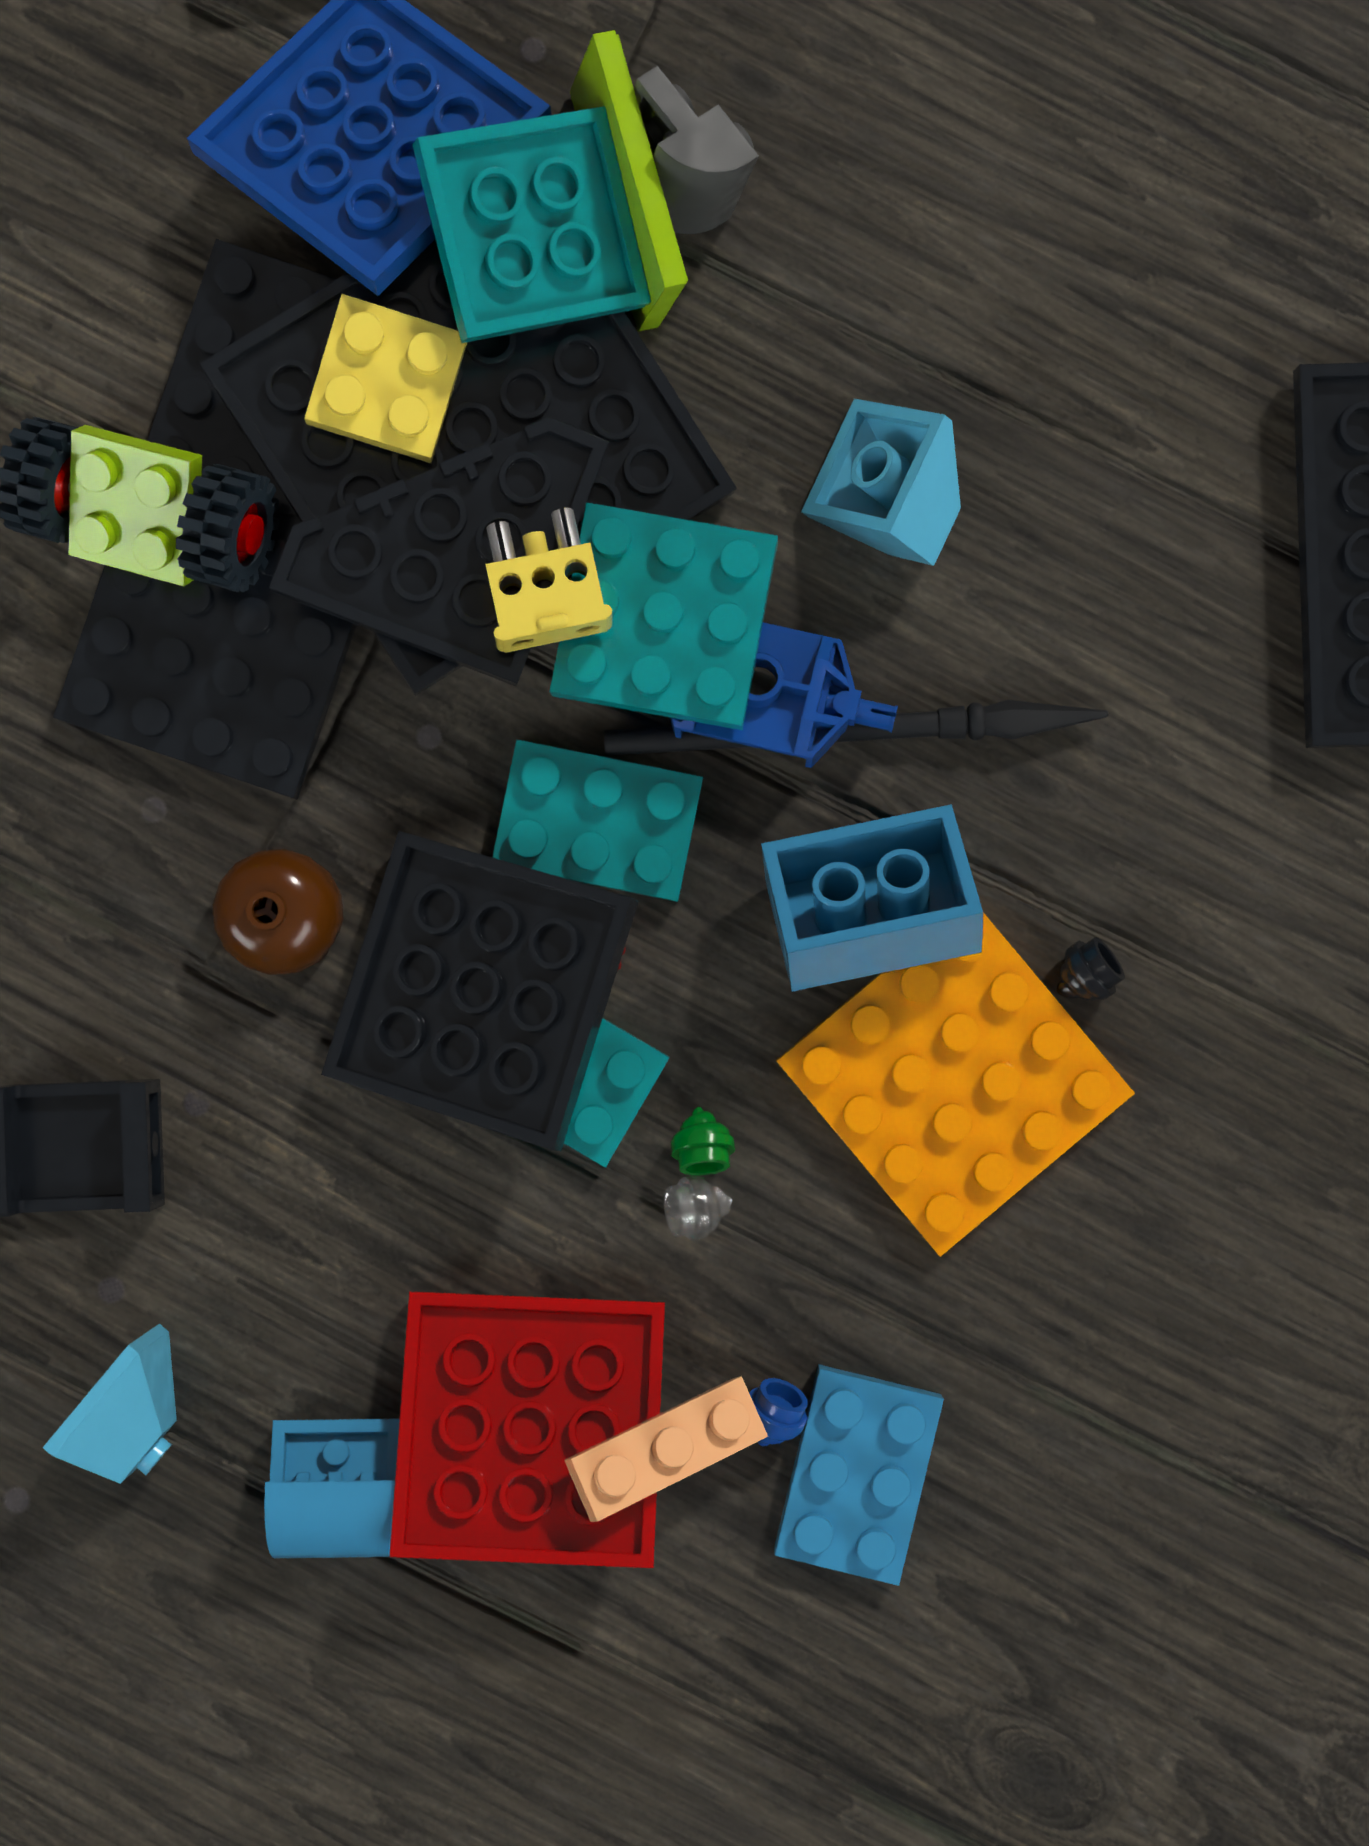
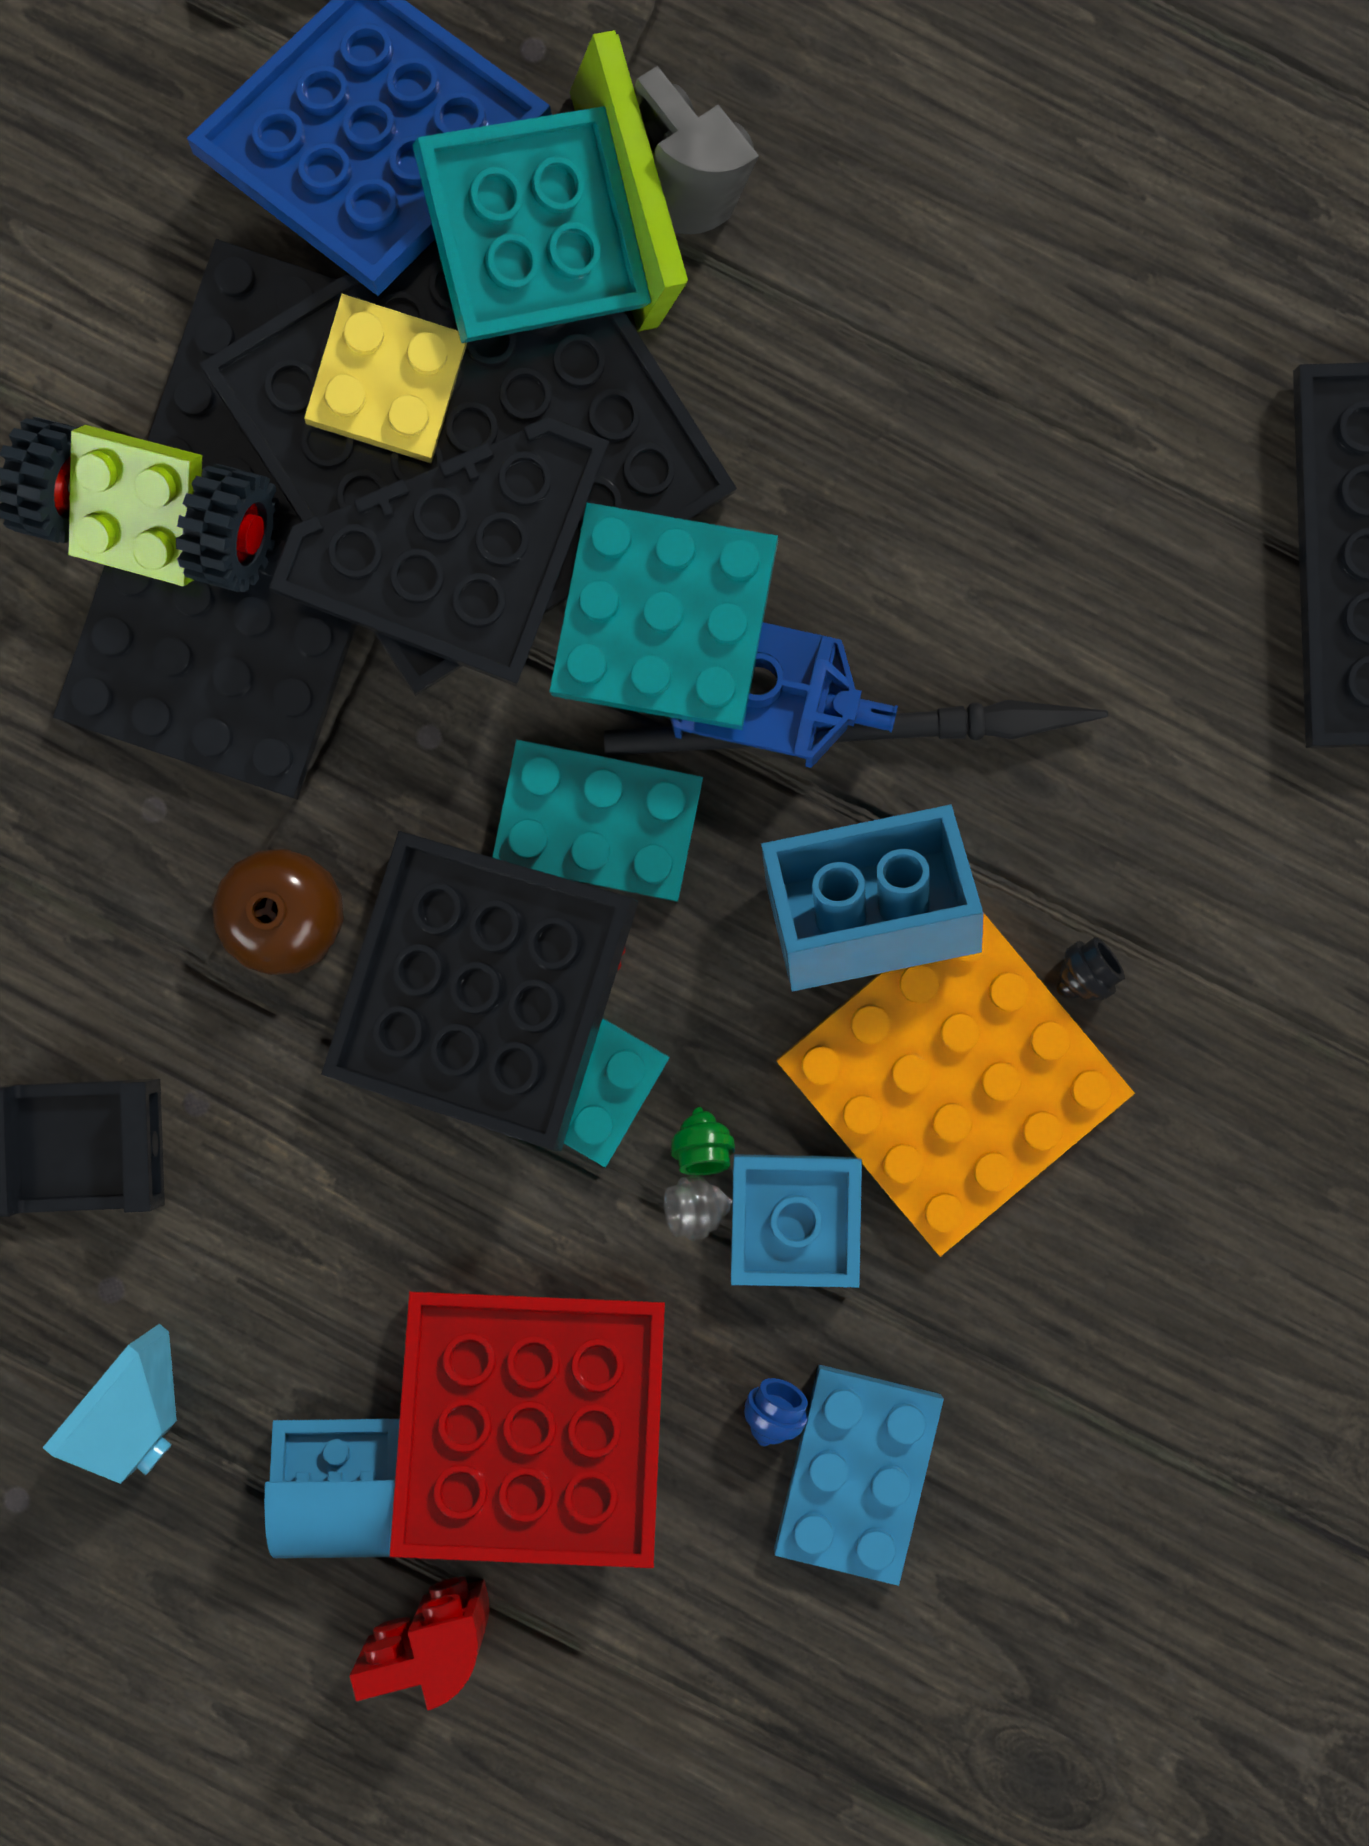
light yellow piece [486,508,612,653] -> none
light nougat plate [564,1376,768,1522] -> none
medium azure slope [801,399,961,566] -> none
none -> red brick [349,1576,489,1710]
none -> dark azure plate [731,1154,862,1288]

